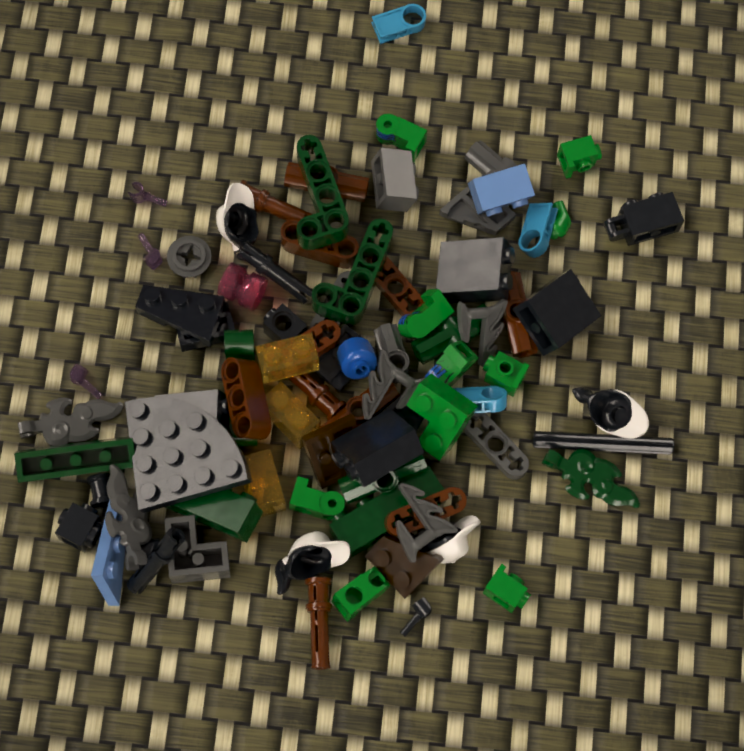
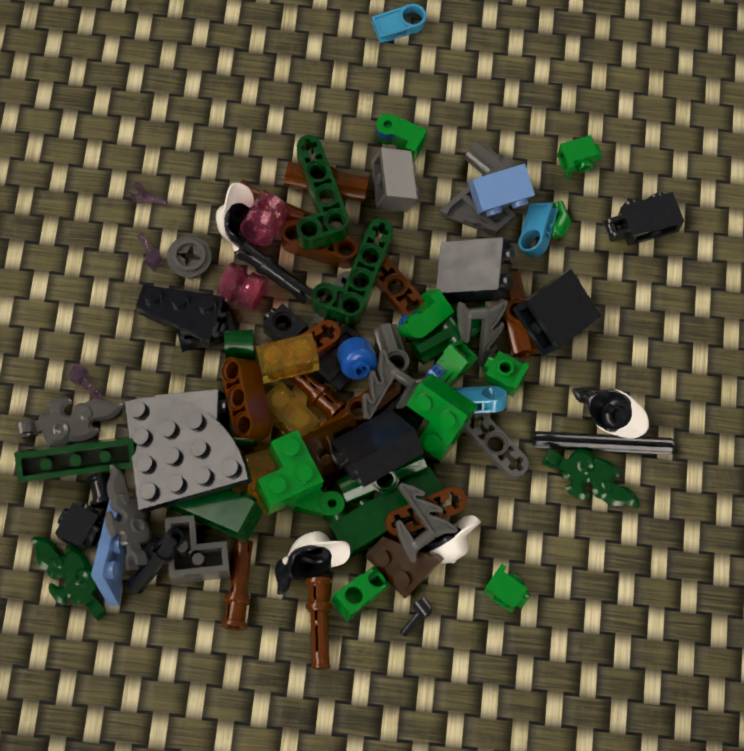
none -> dark green piece [31,537,107,621]
none -> reddish brown pin [221,539,253,631]
none -> clear pink wheel [240,193,289,246]
none -> green brick [255,430,324,515]

